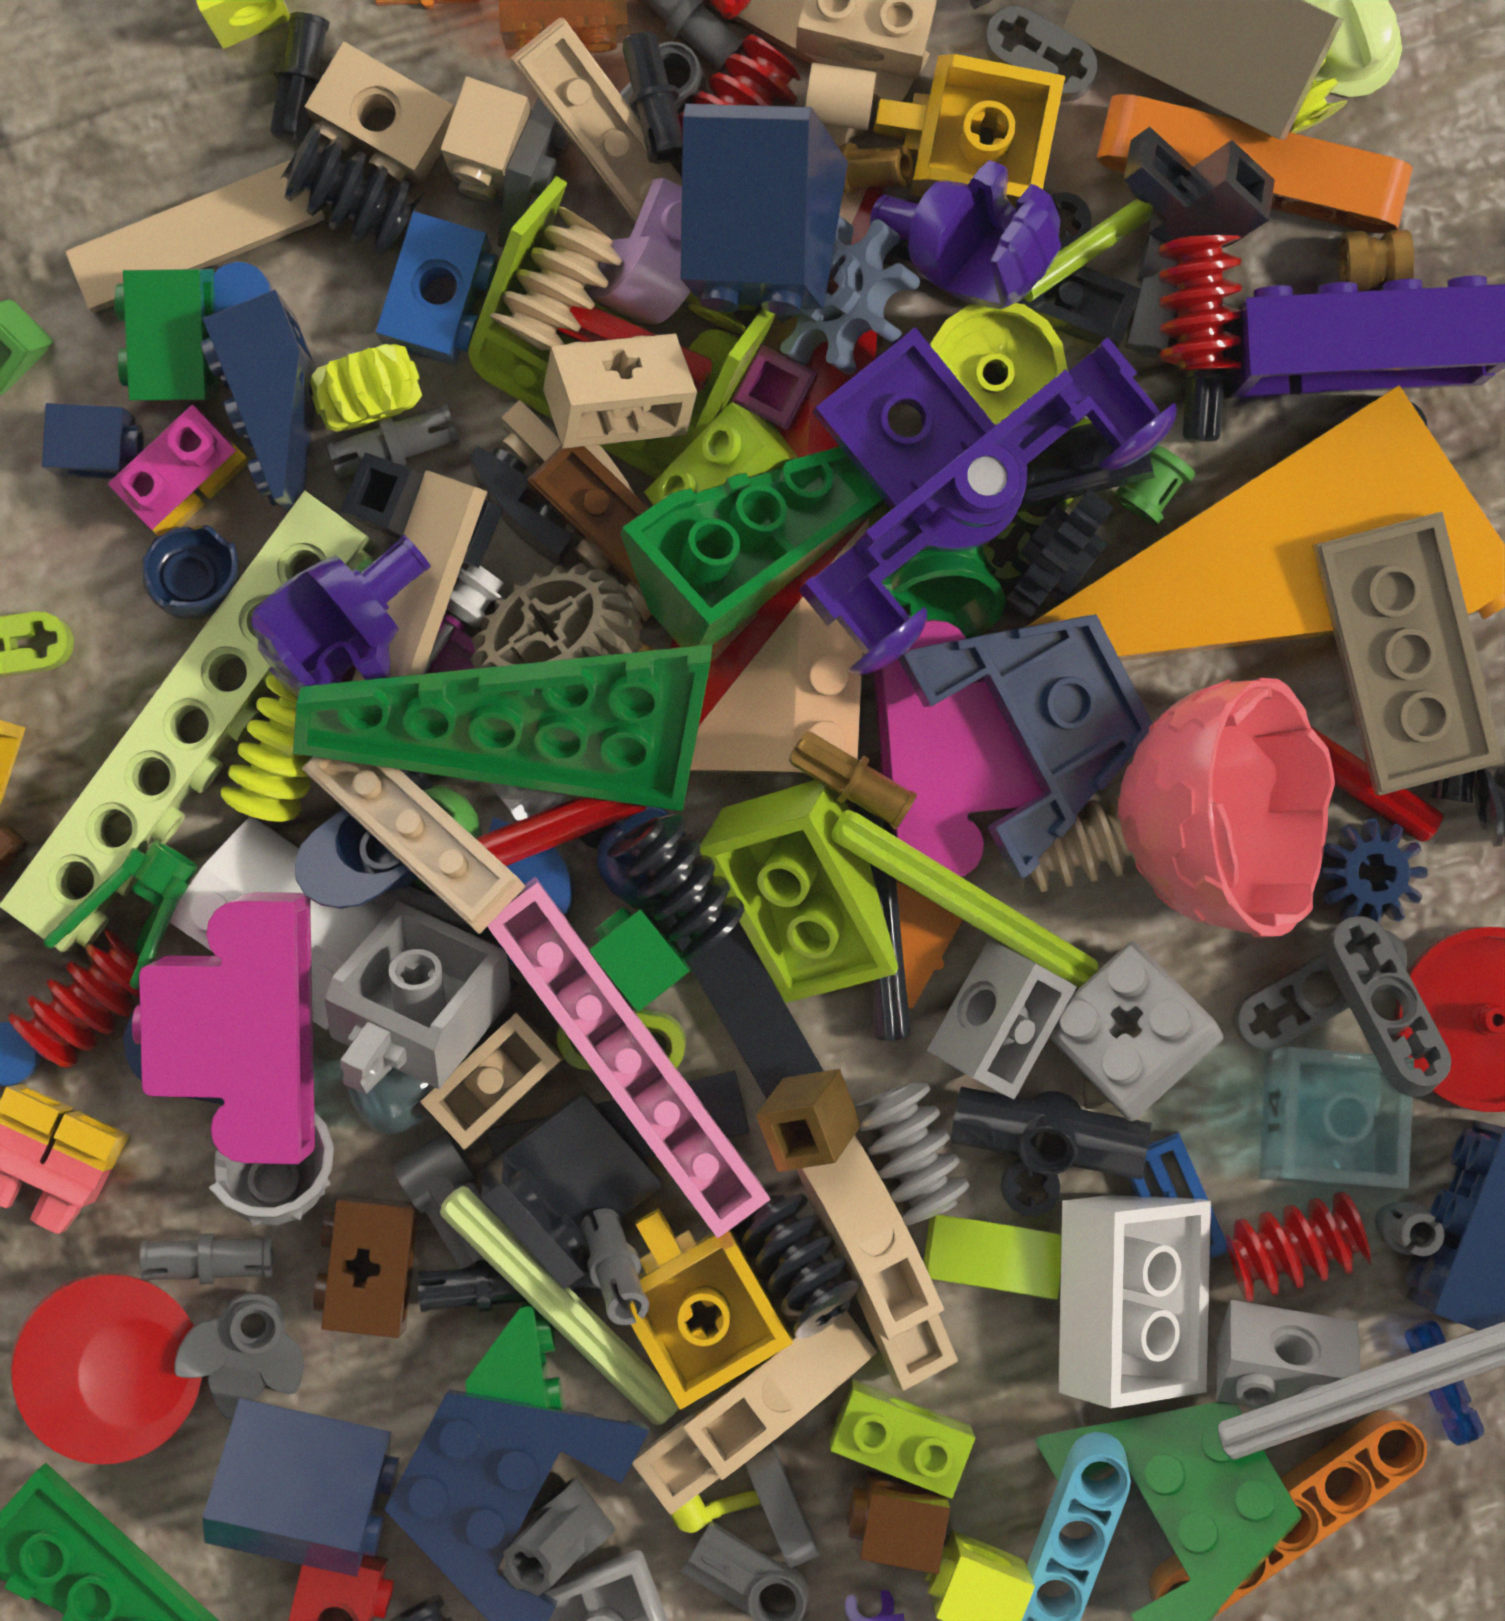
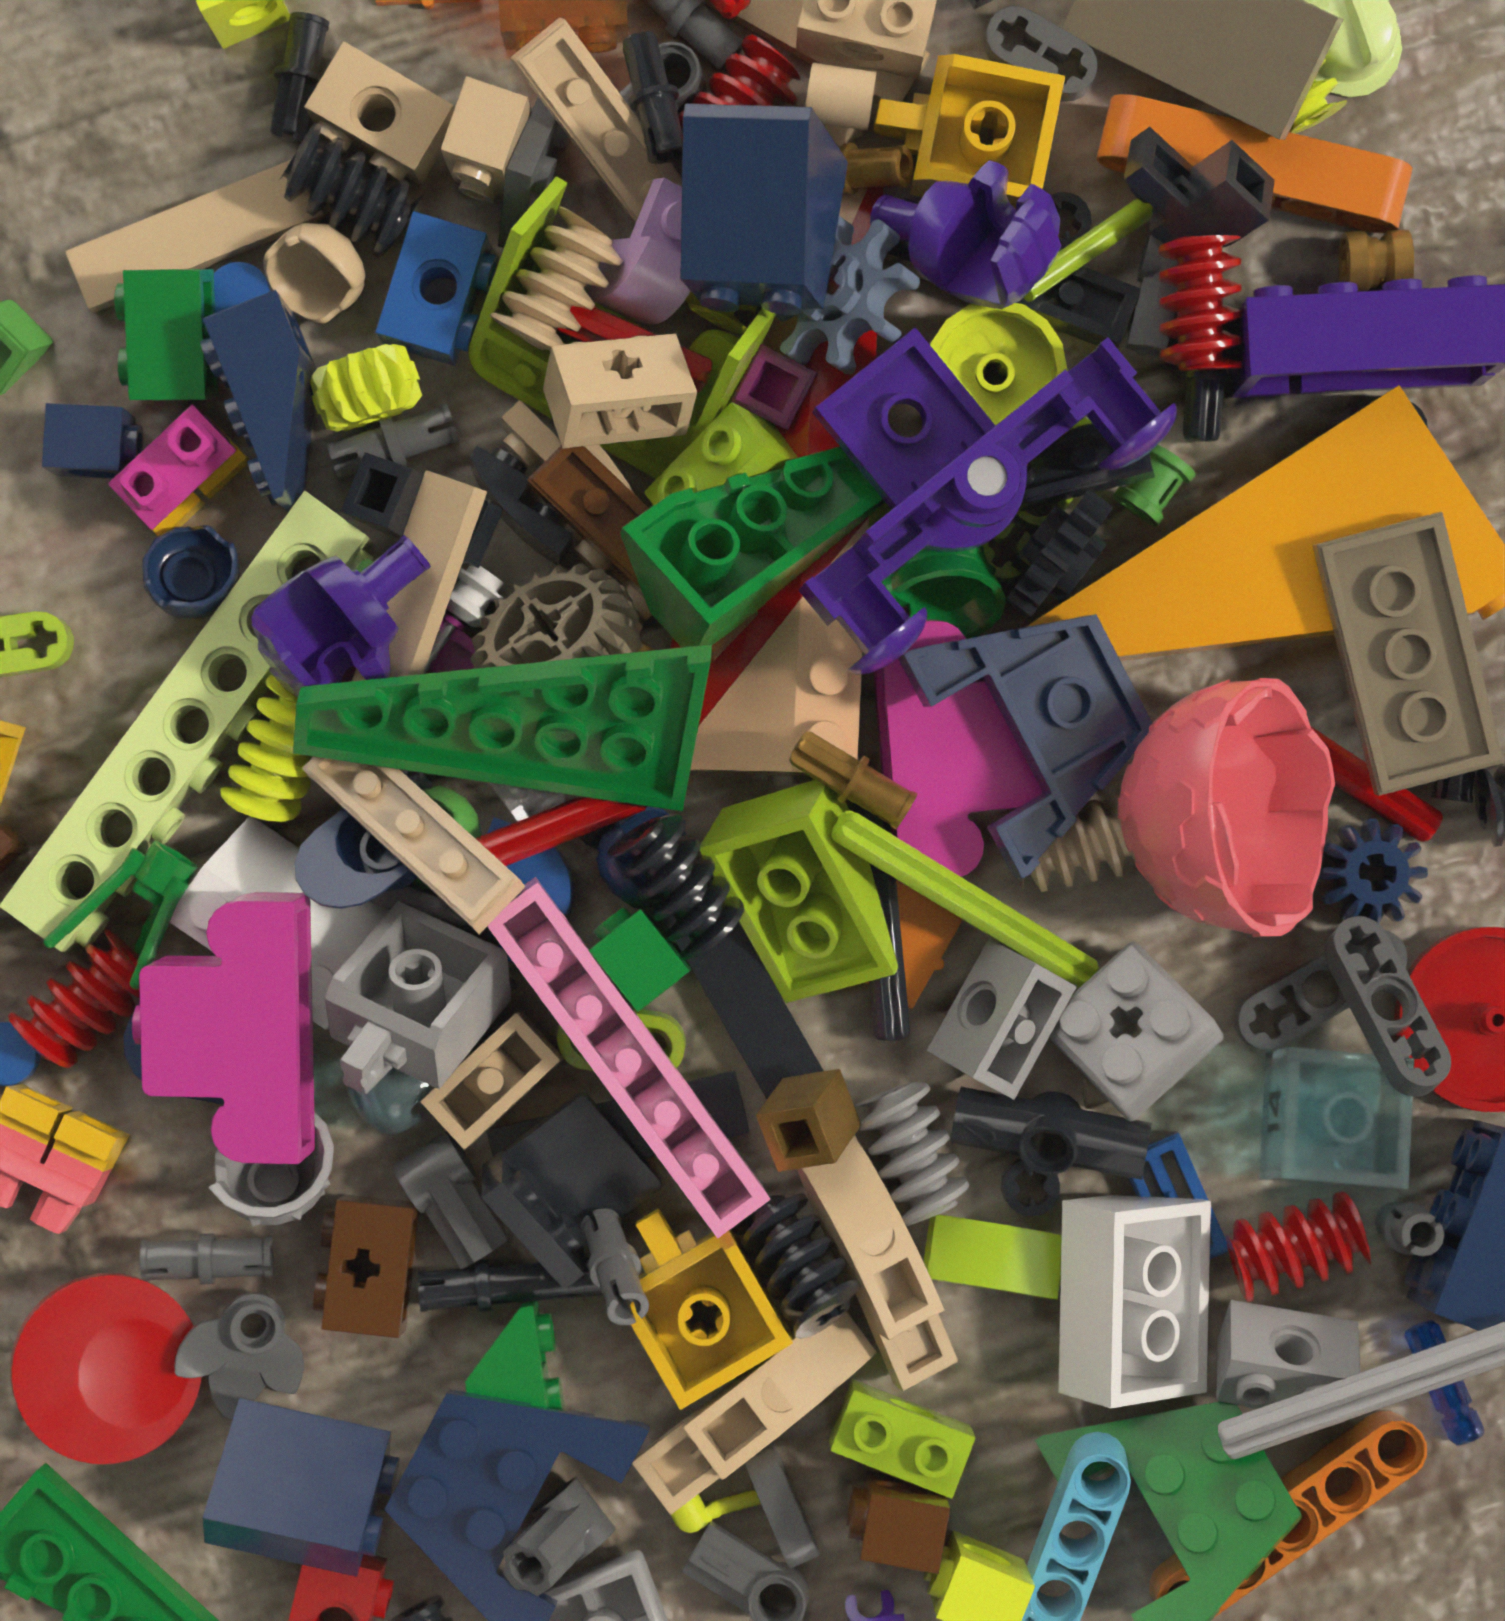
yellowish green axle [440,1186,679,1425] -> none
none -> tan hair [263,223,366,324]

